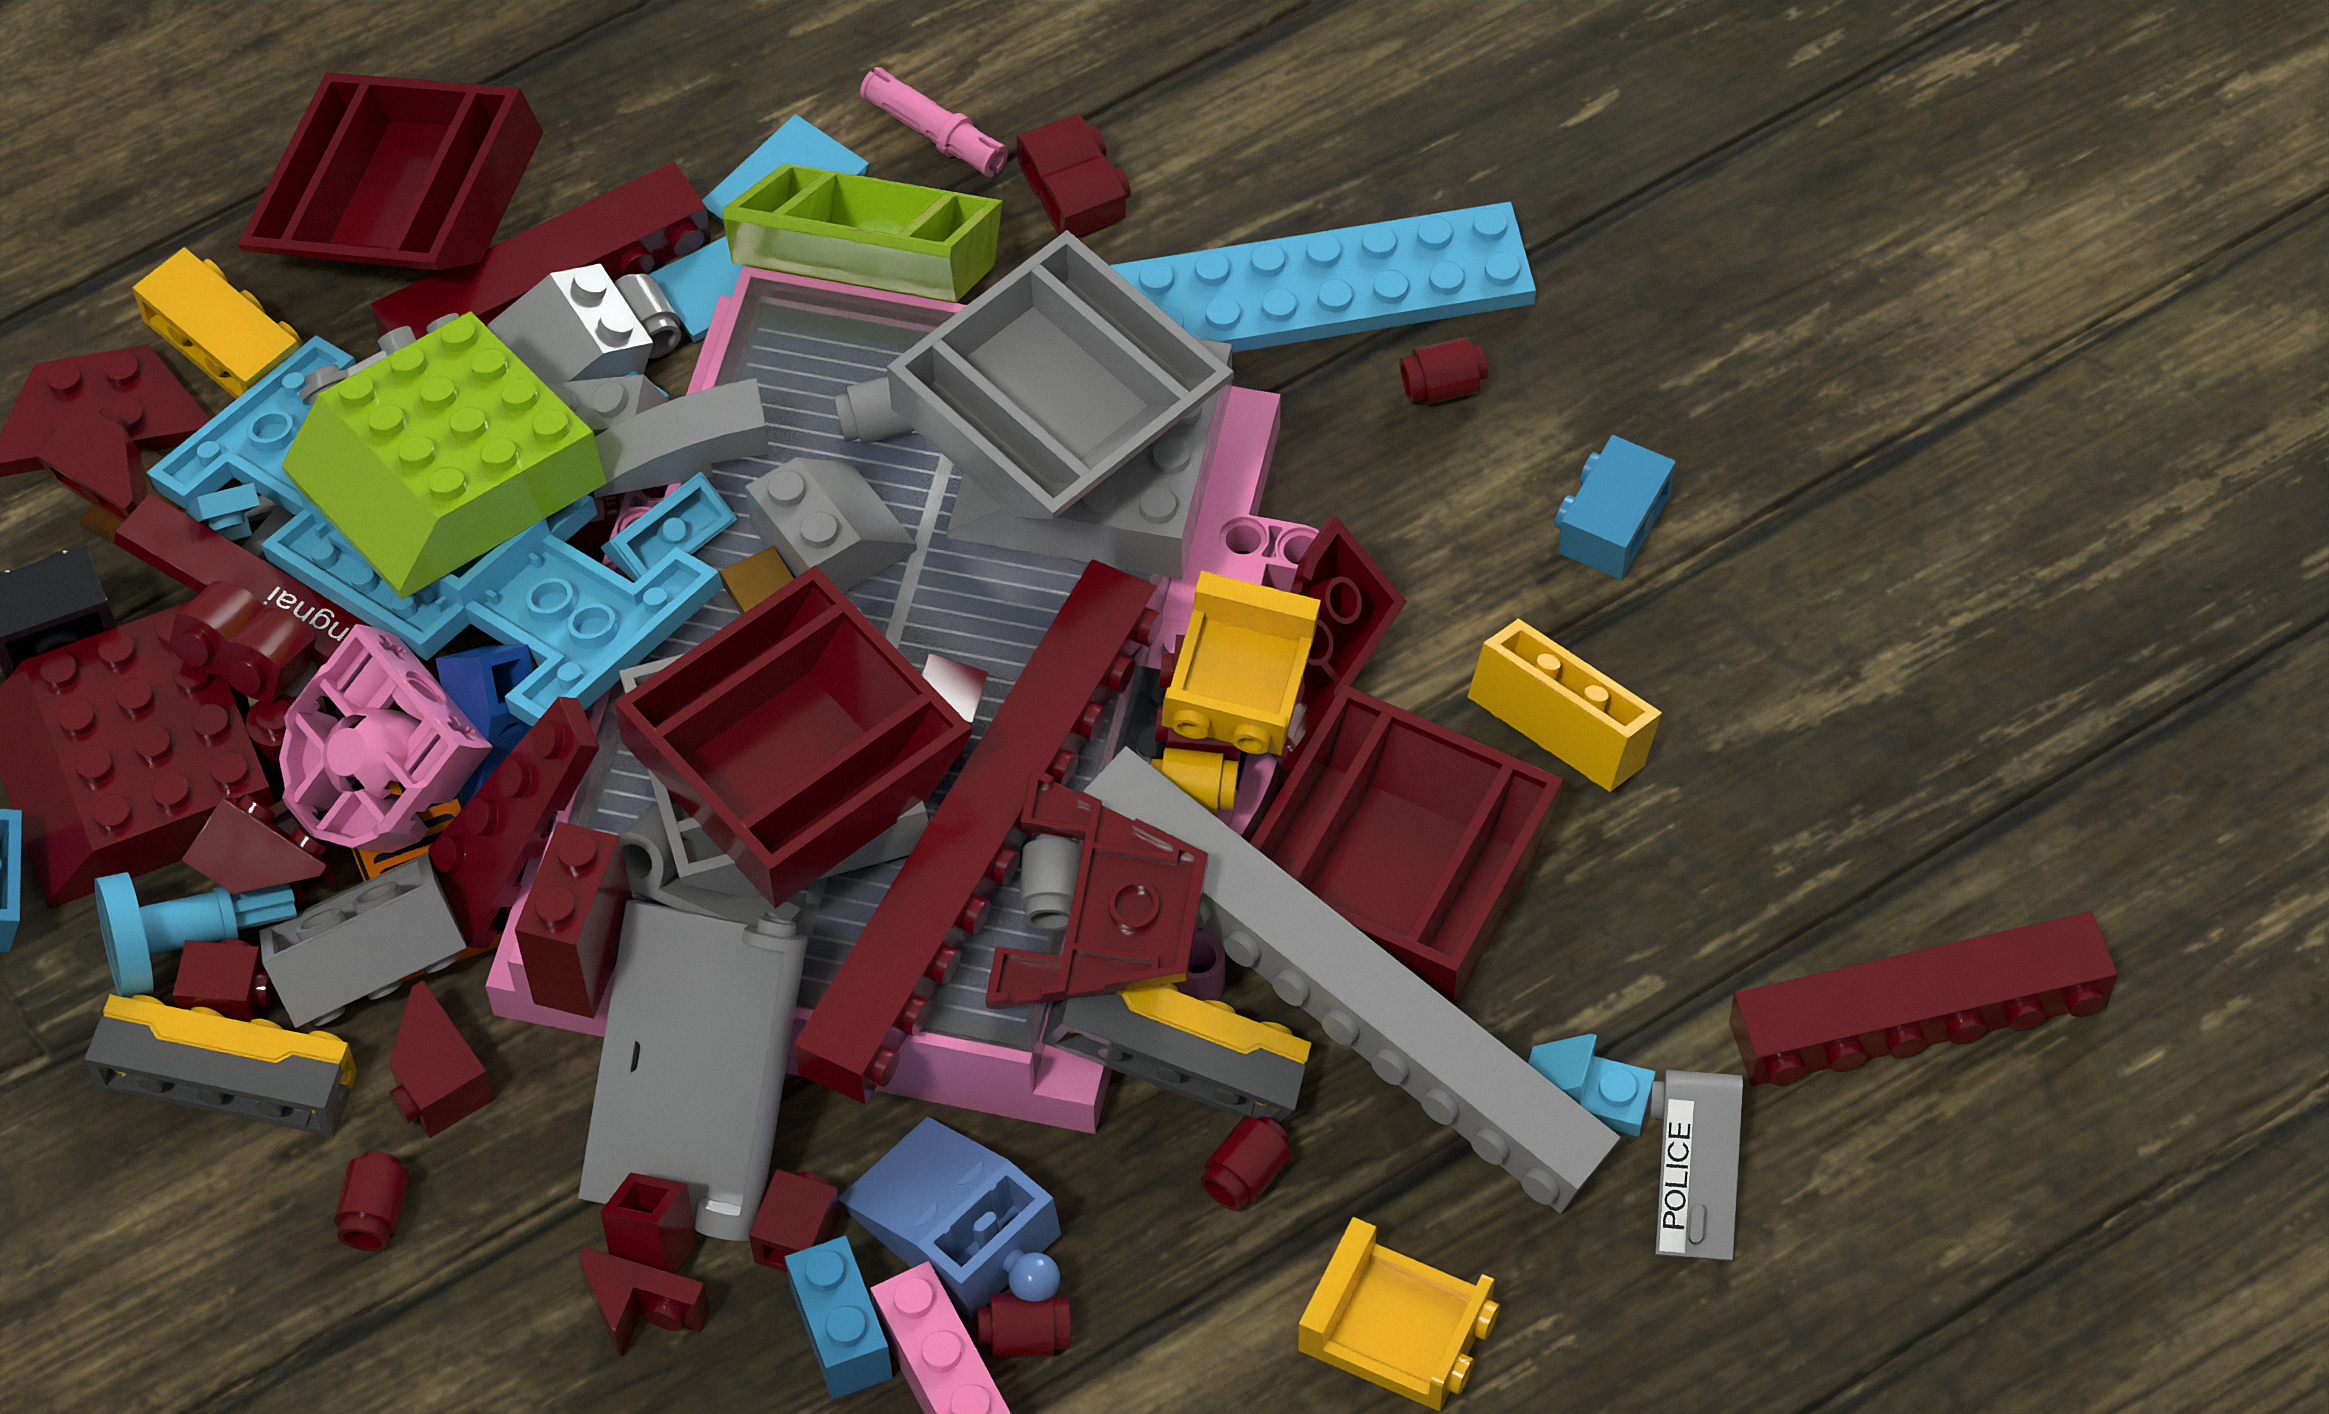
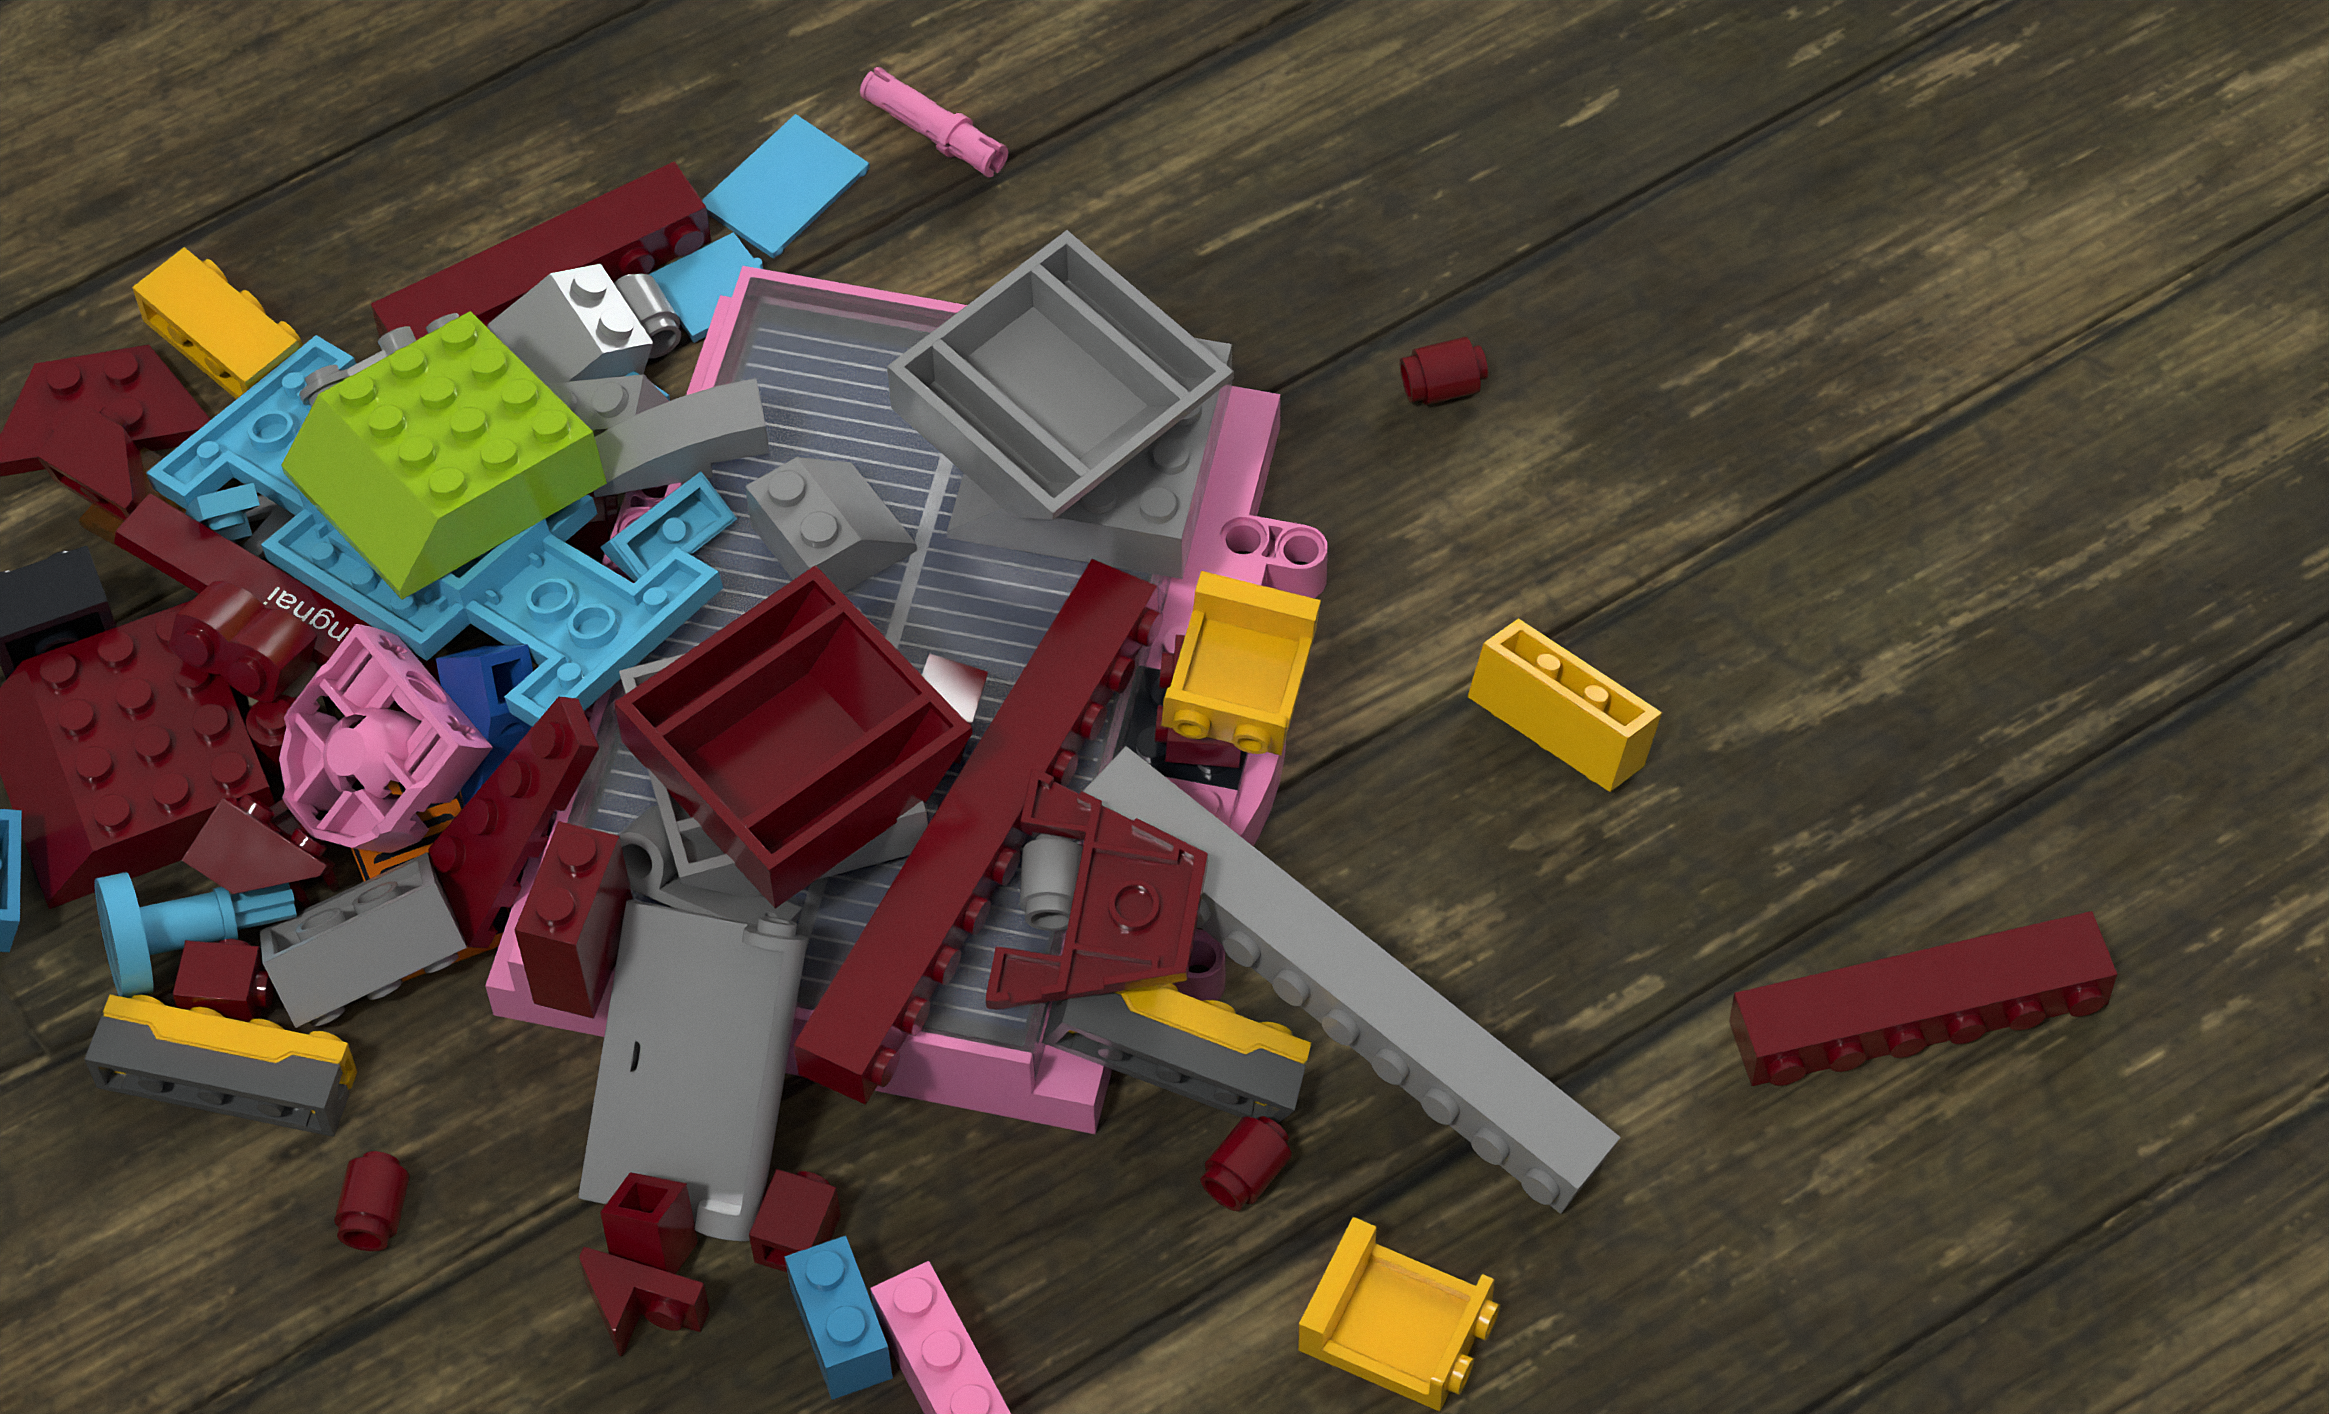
dark red slope [237,72,544,270] -> none
dark red slope [389,980,495,1138] -> none
pearl gold tile [719,546,794,615] -> none
lime slope [723,163,1003,303] -> none
light grey brick [833,376,916,444] -> none
medium blue slope [838,1116,1061,1319] -> none
dark red brick [977,1292,1070,1358] -> none
dark red brick [1017,113,1131,237] -> none
medium azure plate [1109,202,1536,353] -> none
yellow brick [1150,747,1239,815] -> none
dark red slope [1250,684,1564,1006] -> none
dark red wedge [1270,516,1407,771] -> none
medium azure slope [1528,1034,1656,1137] -> none
dark azure brick [1554,435,1676,580] -> none
light grey door [1649,1070,1743,1262] -> none

